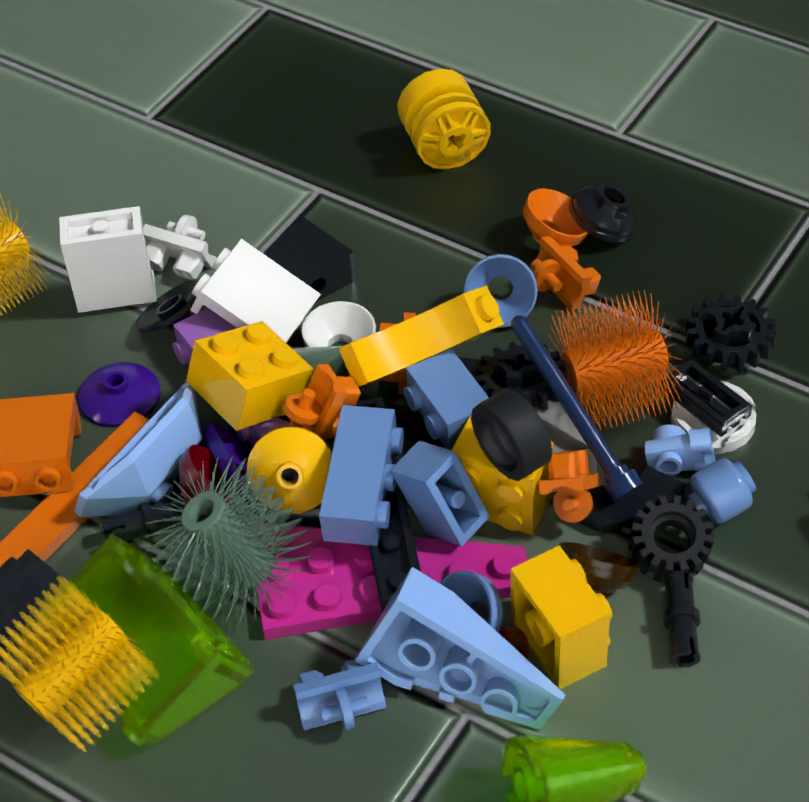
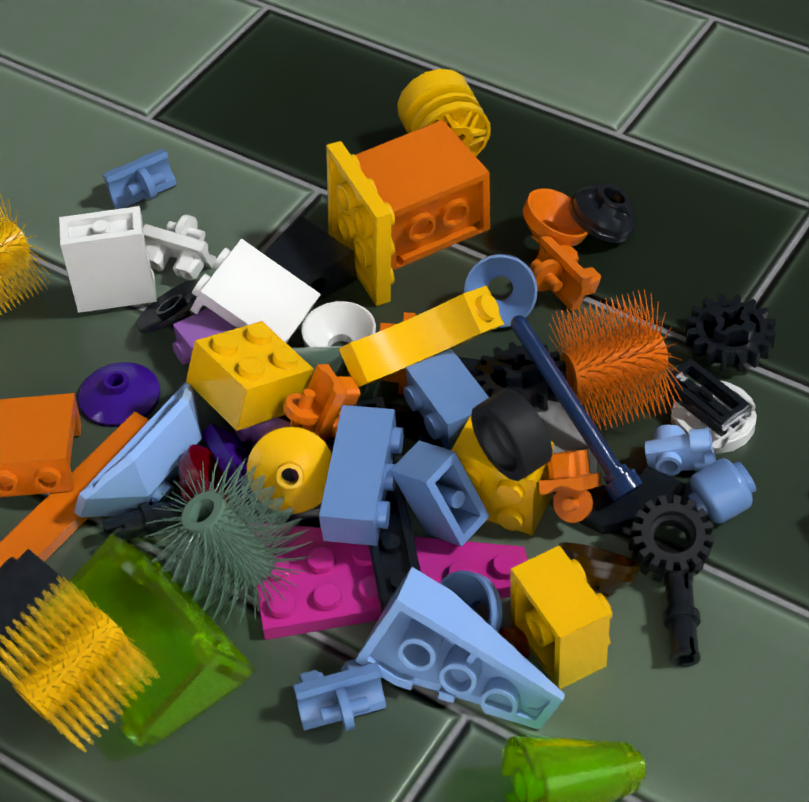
none -> medium blue hips [102,149,177,209]
none -> yellow plate [326,141,395,306]
none -> orange container [356,120,490,270]

